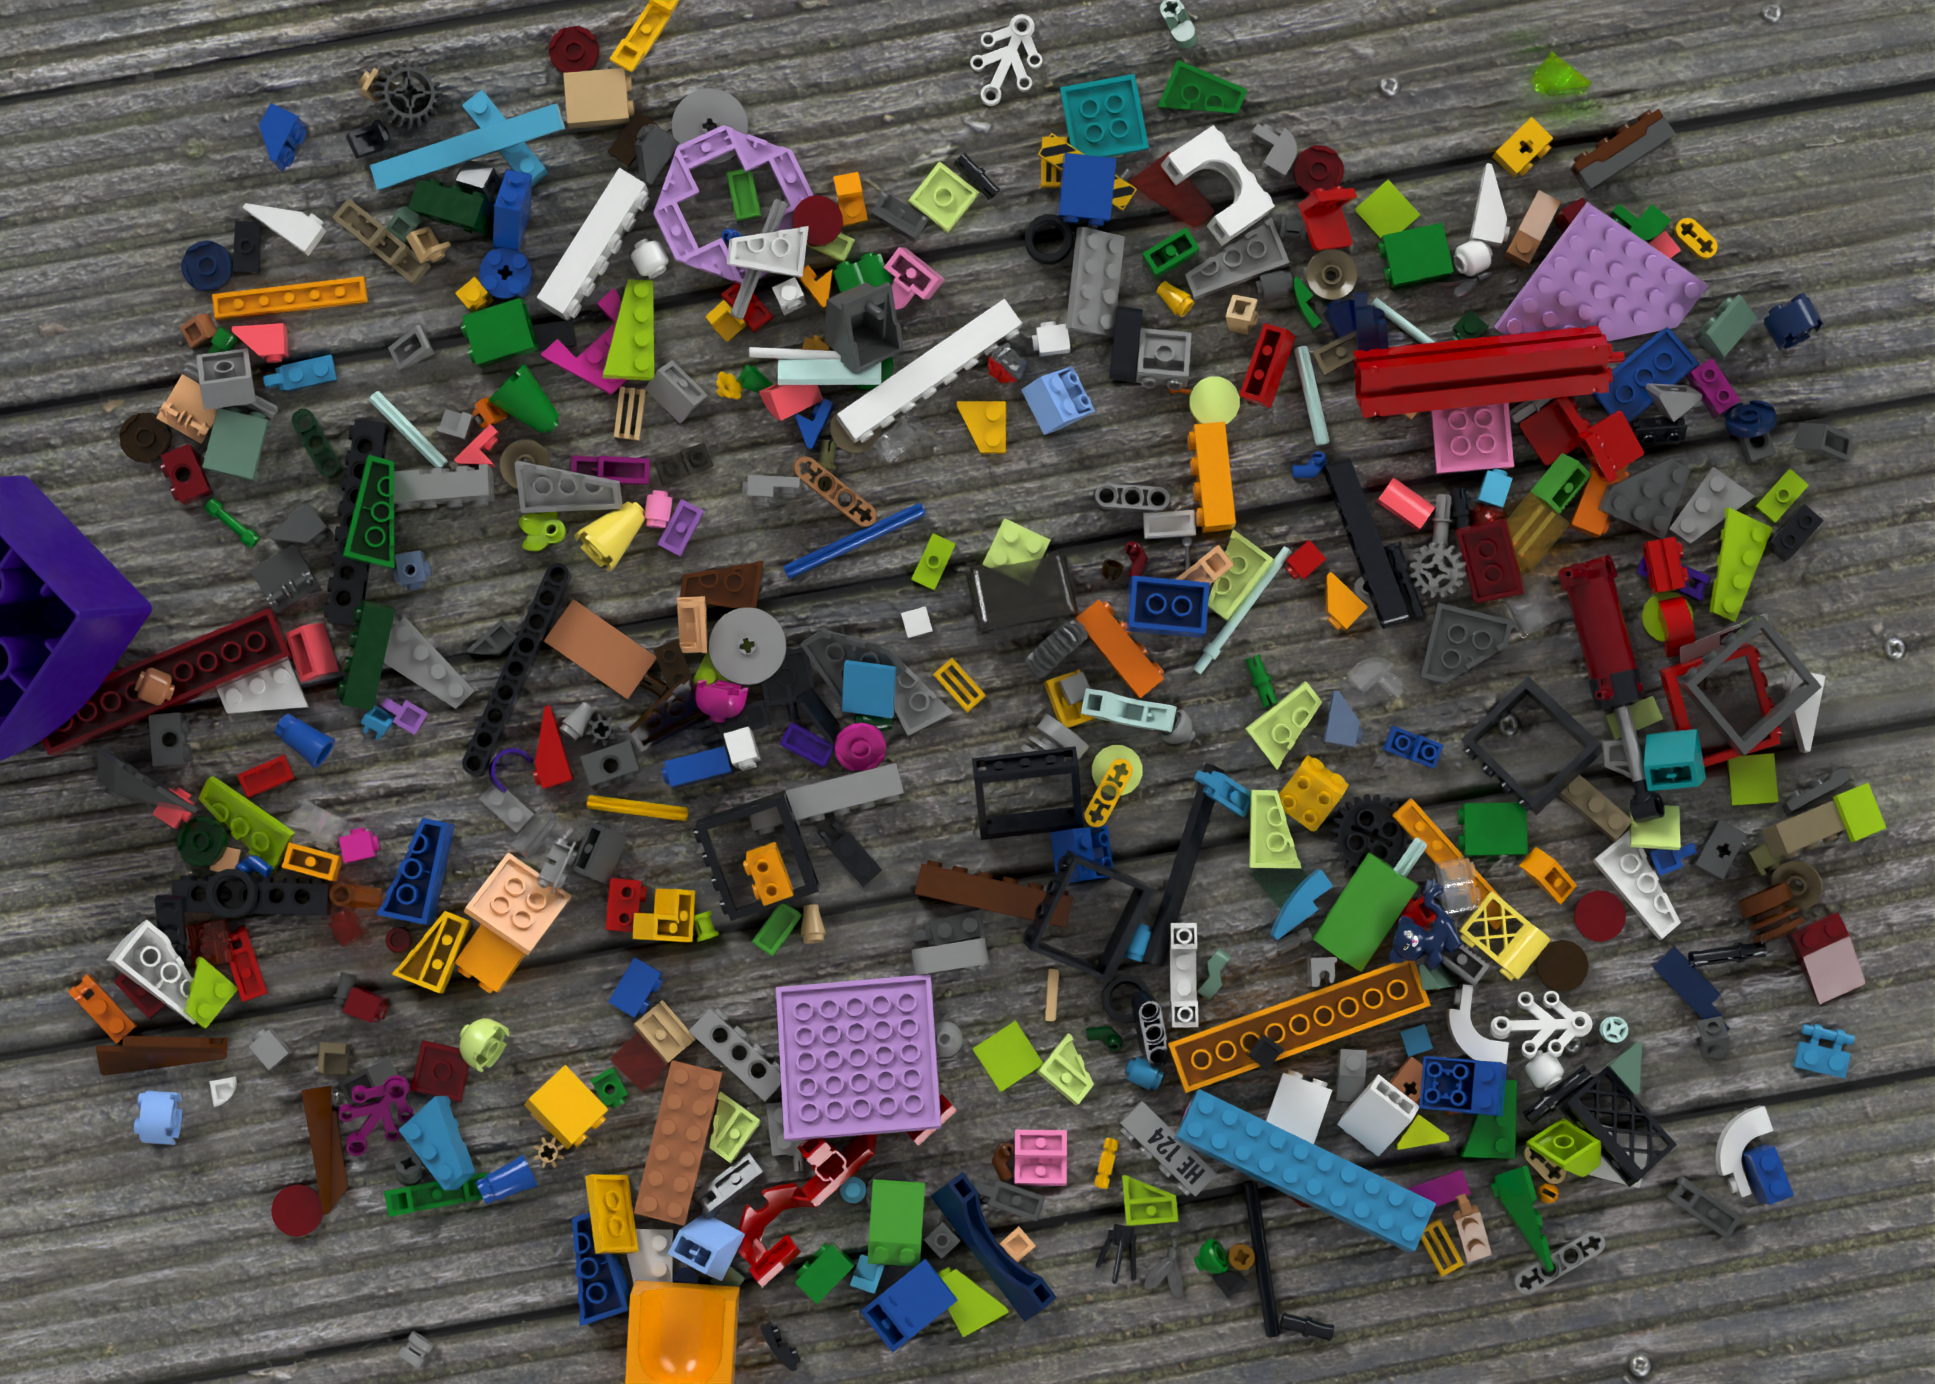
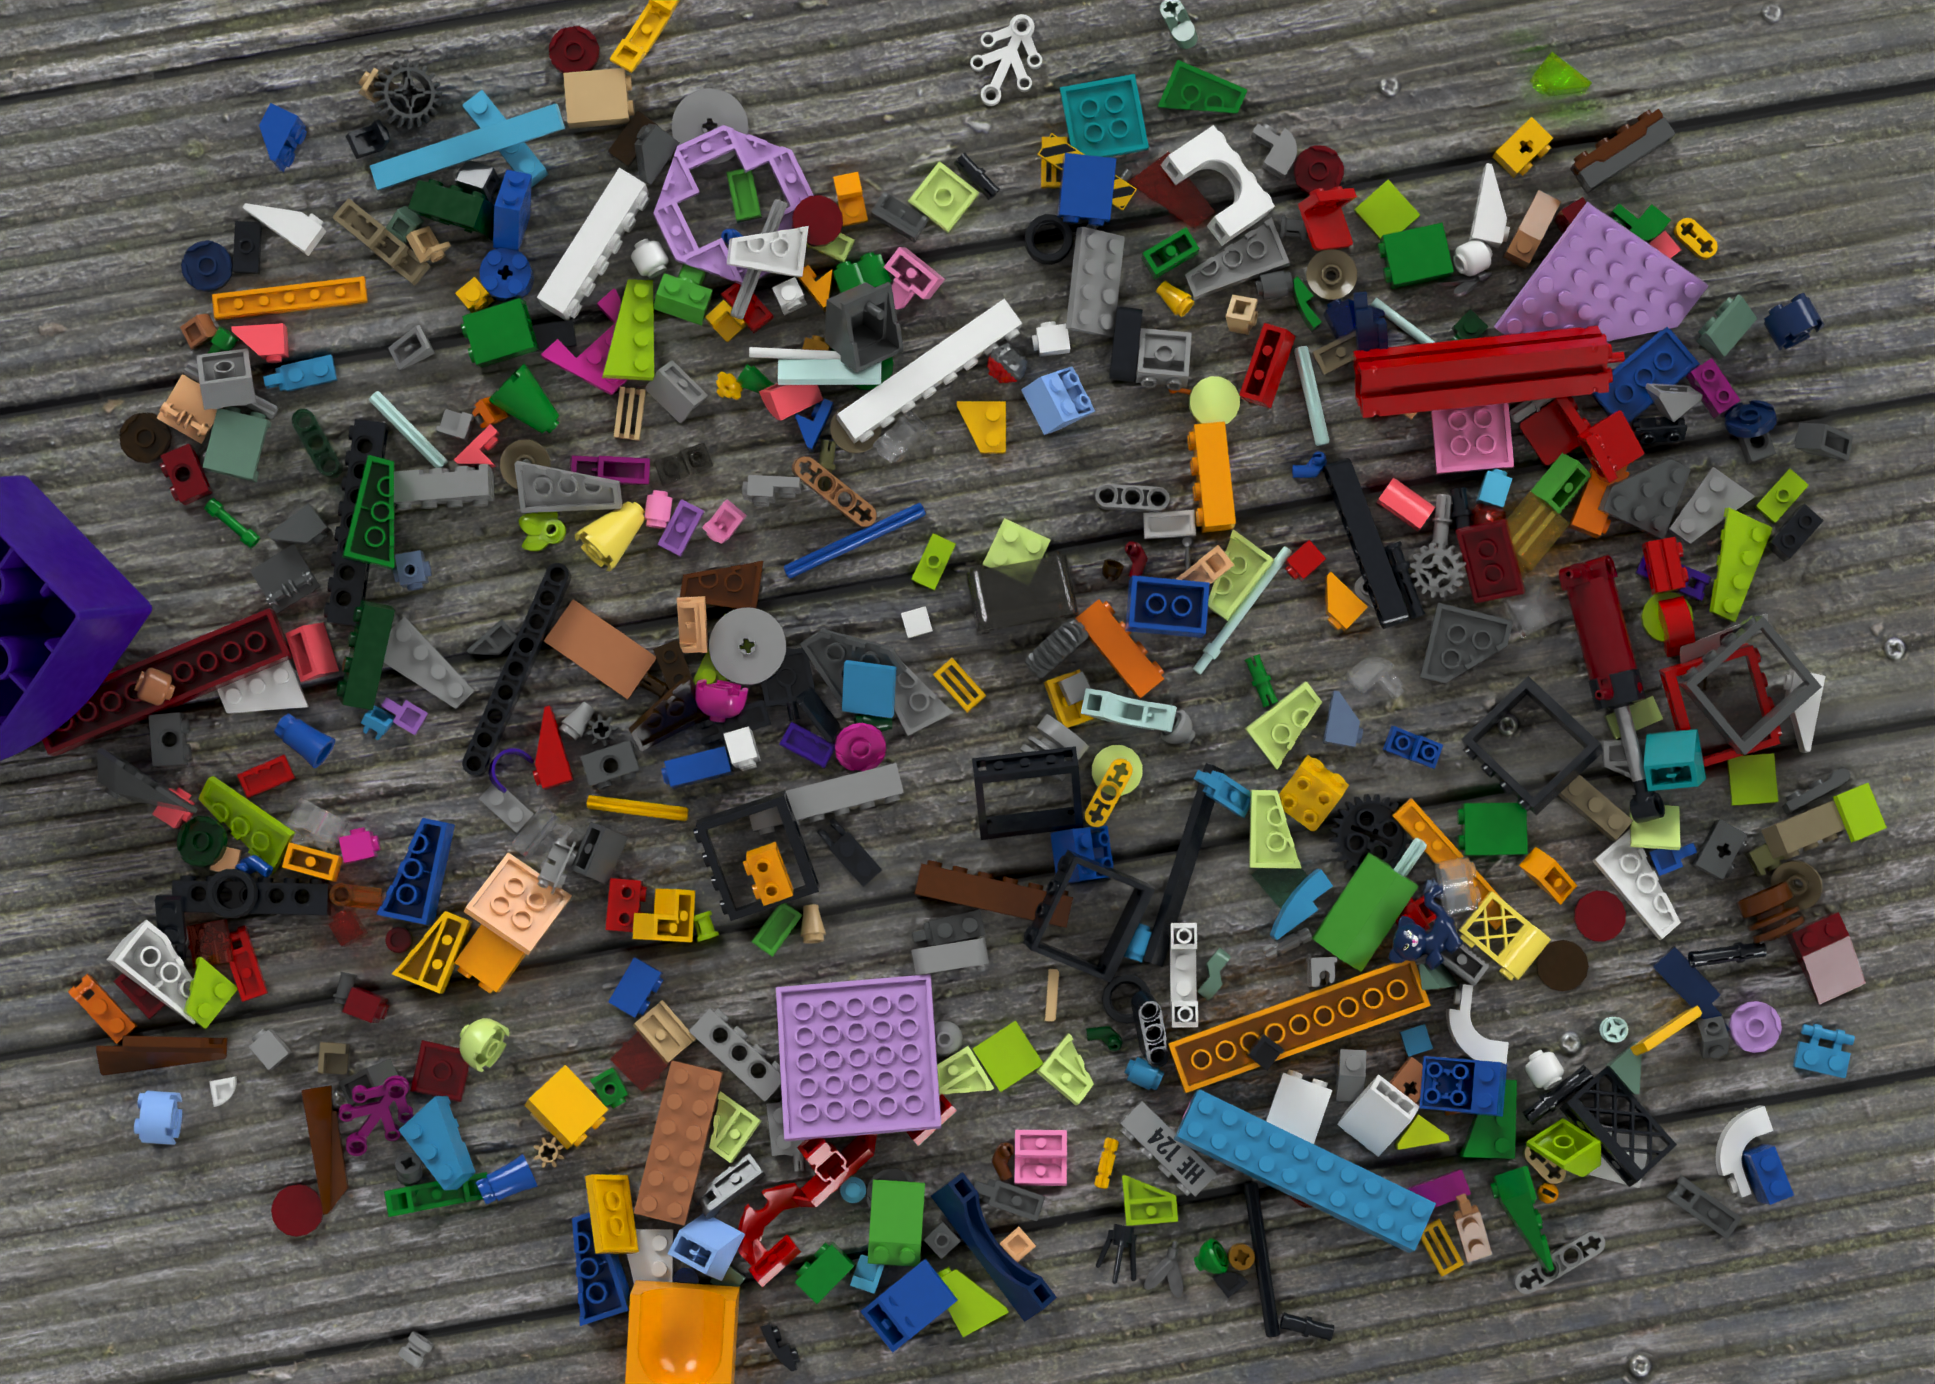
white plant [1490,991,1592,1058] -> none
none -> bright green brick [654,264,713,326]
none -> bright pink bracket [702,499,747,544]
none -> yellowish green wing [937,1046,994,1095]
none -> yellow tile [1630,1006,1702,1056]
none -> lavender tile [1729,1001,1782,1053]

